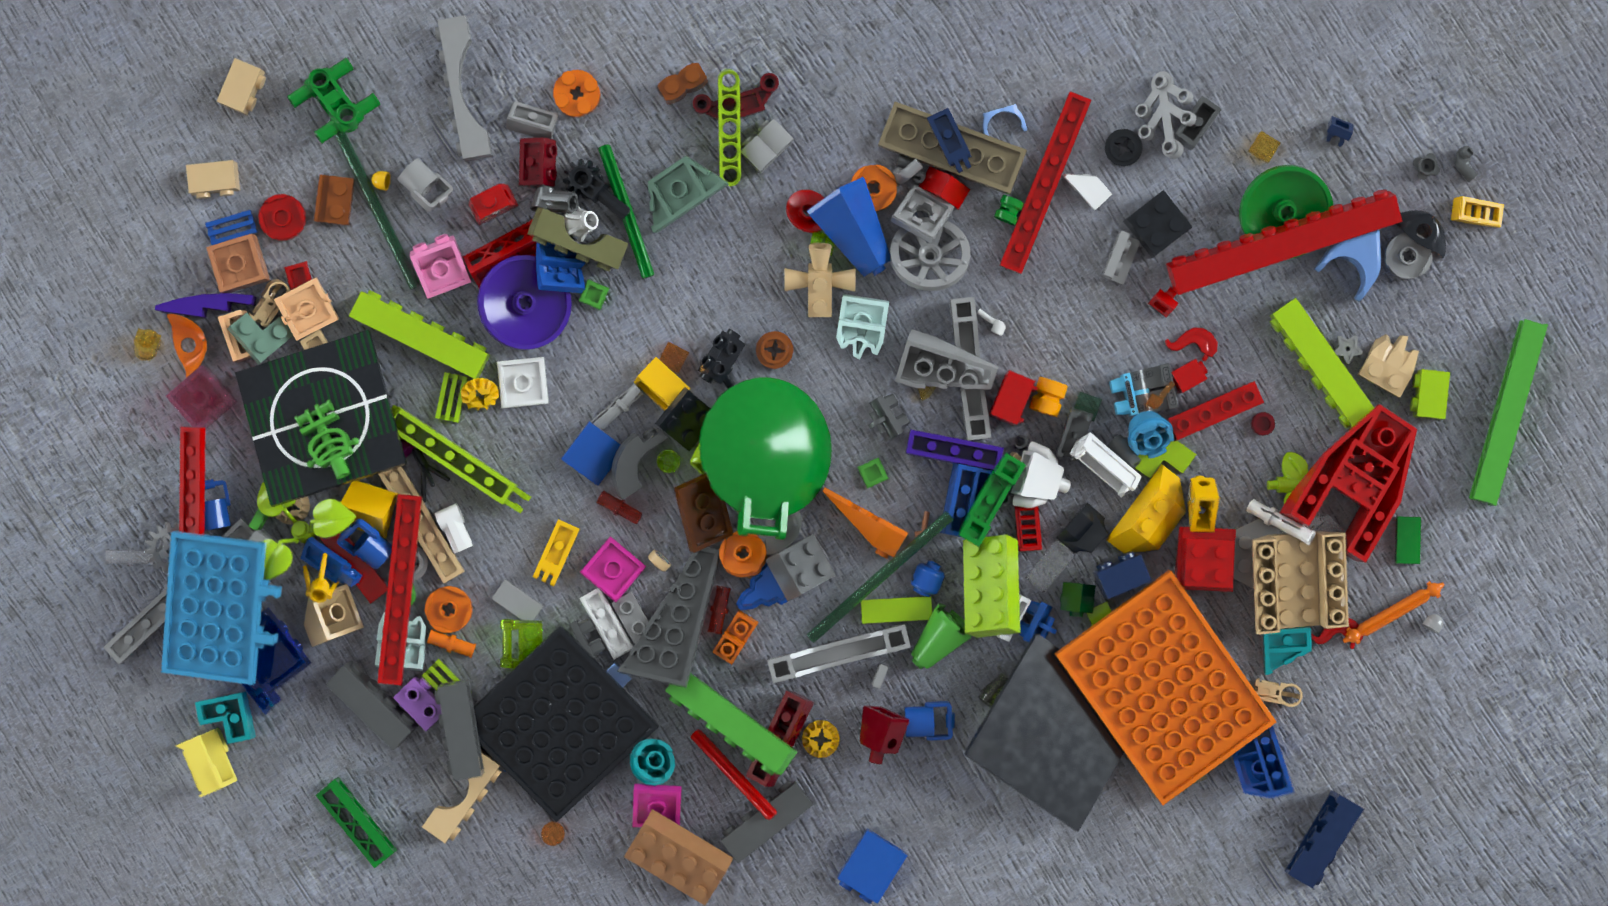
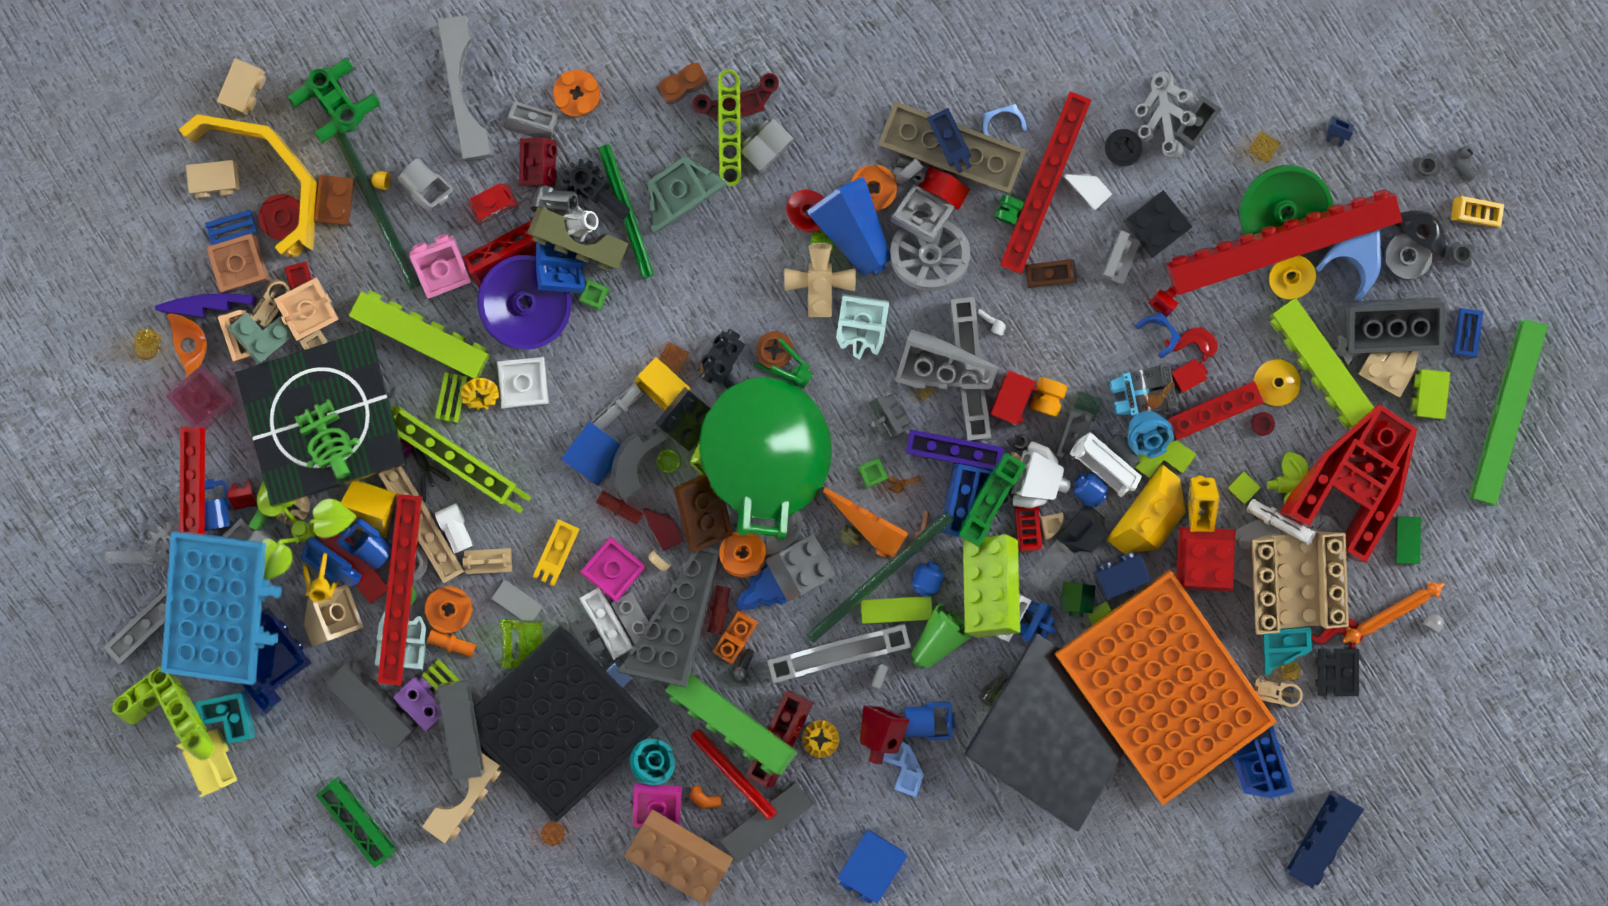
none -> lime beam [112,667,214,761]
none -> yellow panel [179,114,318,258]
none -> red tile [228,480,257,510]
none -> tan hinge [463,548,512,574]
none -> dark red slope [643,508,684,552]
none -> orange arm [689,785,722,809]
none -> piece [731,648,754,683]
none -> green plant [754,338,813,389]
none -> olive plate [839,525,862,548]
none -> light blue tile [883,742,924,797]
none -> clear orange hand [887,476,921,493]
none -> reddish brown slope [1026,259,1077,288]
none -> tan tile [1039,512,1064,540]
none -> blue head [1073,472,1108,507]
none -> blue cap [1135,312,1181,359]
none -> lime tile [1227,471,1261,505]
none -> yellow dish [1254,359,1301,406]
none -> yellow dish [1269,256,1316,299]
none -> clear yellow hinge [1281,662,1301,682]
none -> black plate [1315,648,1359,696]
none -> dark grey slope [1345,297,1445,354]
none -> dark grey plate [1448,242,1474,267]
none -> blue tile [1452,308,1483,358]

